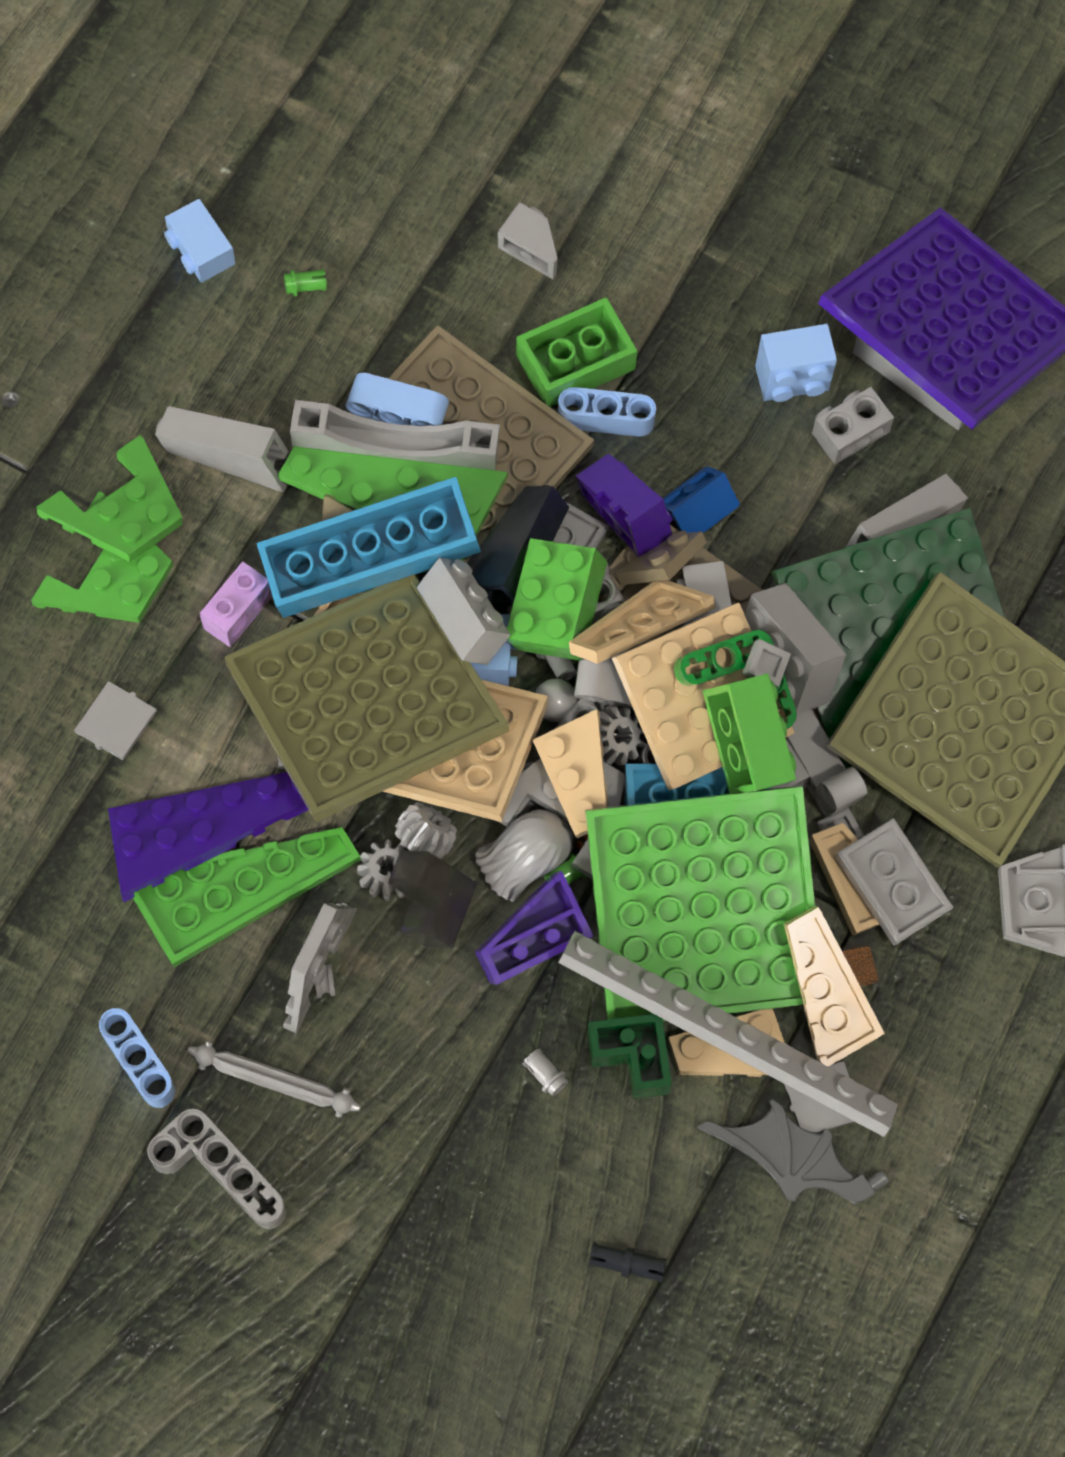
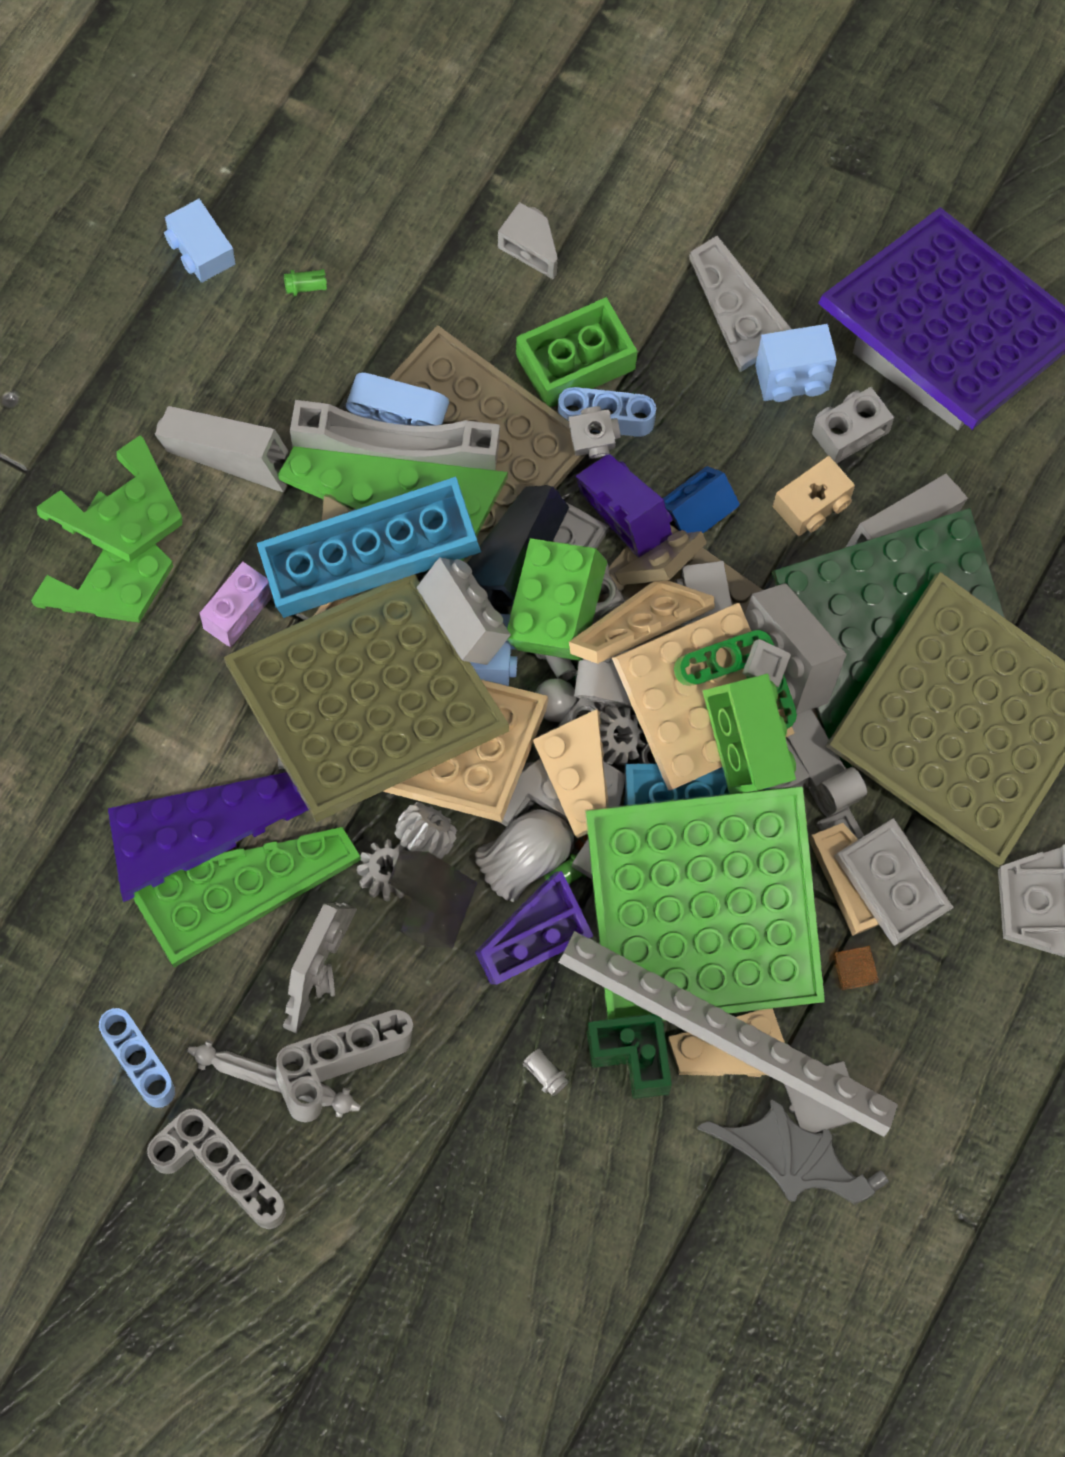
light grey piece [74,681,157,760] -> none
black pin [589,1242,667,1283] -> none
tan wing [784,906,885,1067] -> none
none -> light grey beam [276,1010,413,1122]
none -> light grey brick [568,406,621,458]
none -> light grey wing [689,236,792,372]
none -> tan brick [773,456,855,537]

